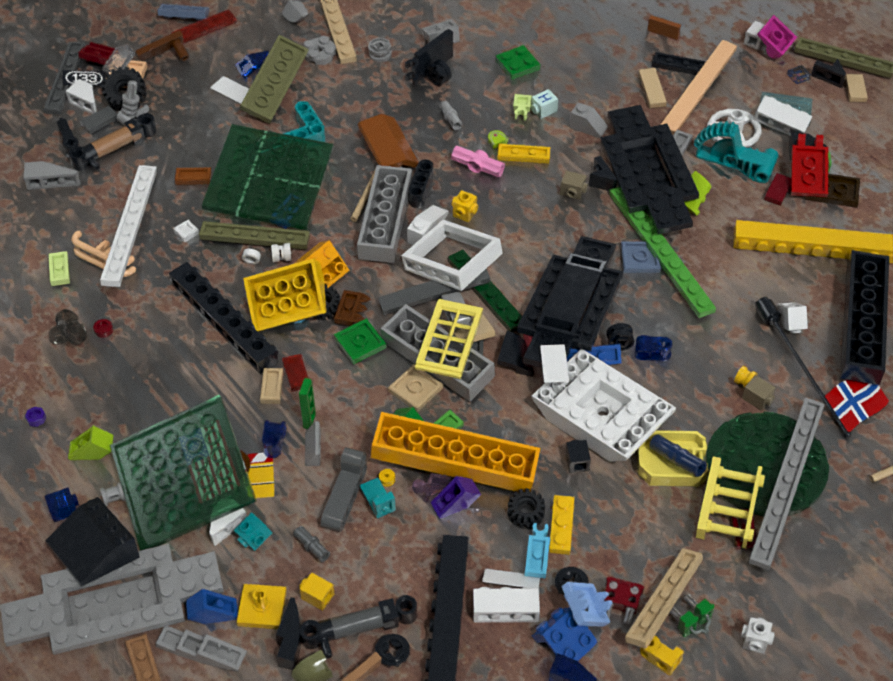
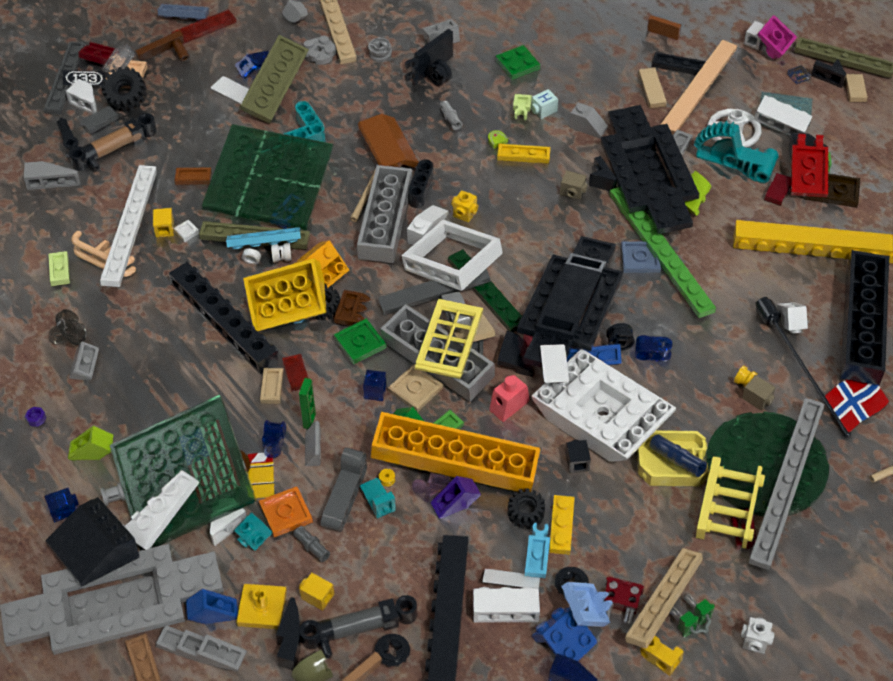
dark red tile [93,319,113,338] -> none
light grey piece [117,81,149,125] -> none
bright pink piece [451,146,505,177] -> none
none -> light grey slope [69,341,99,380]
none -> white wing [124,471,199,550]
none -> yellow brick [153,208,174,237]
none -> medium azure plate [226,227,301,249]
none -> orange plate [259,486,313,538]
none -> clear blue brick [363,369,387,401]
none -> coral torso [489,375,530,422]

